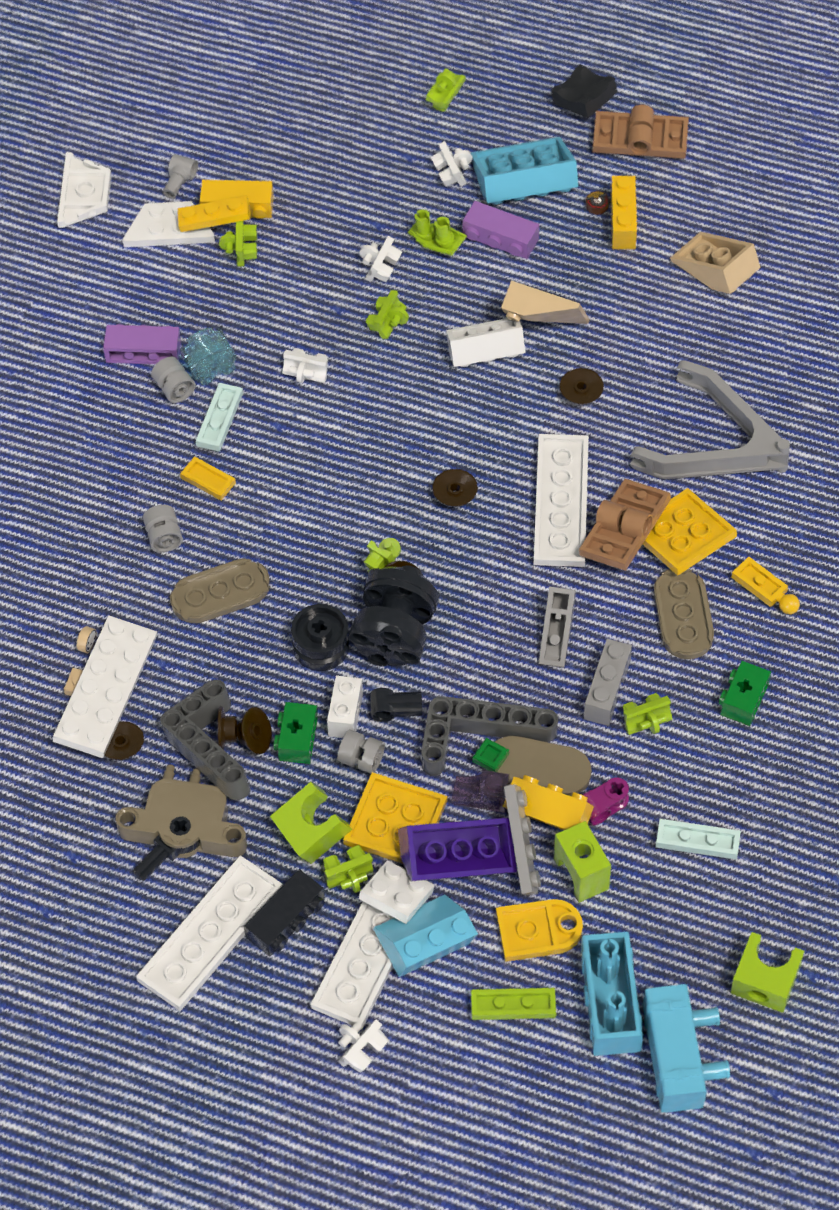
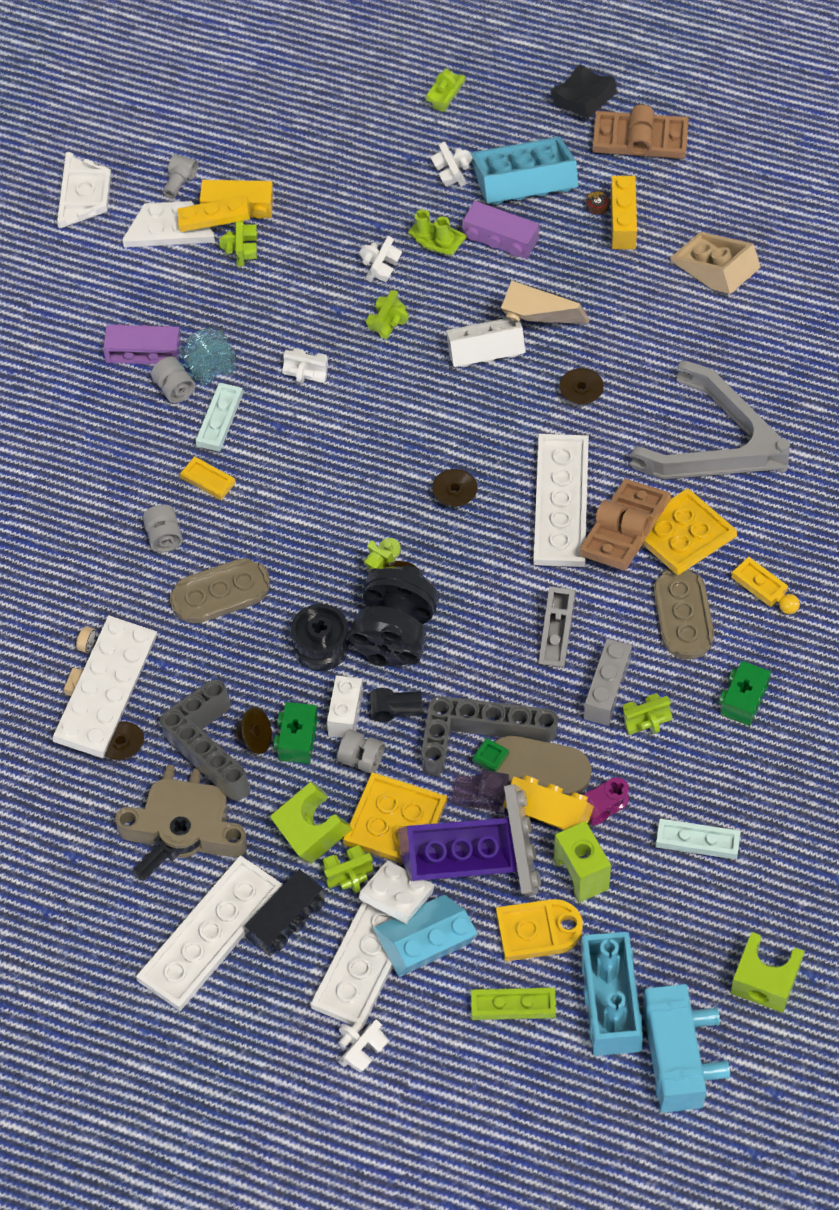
dark brown piece [218,706,237,750] -> none

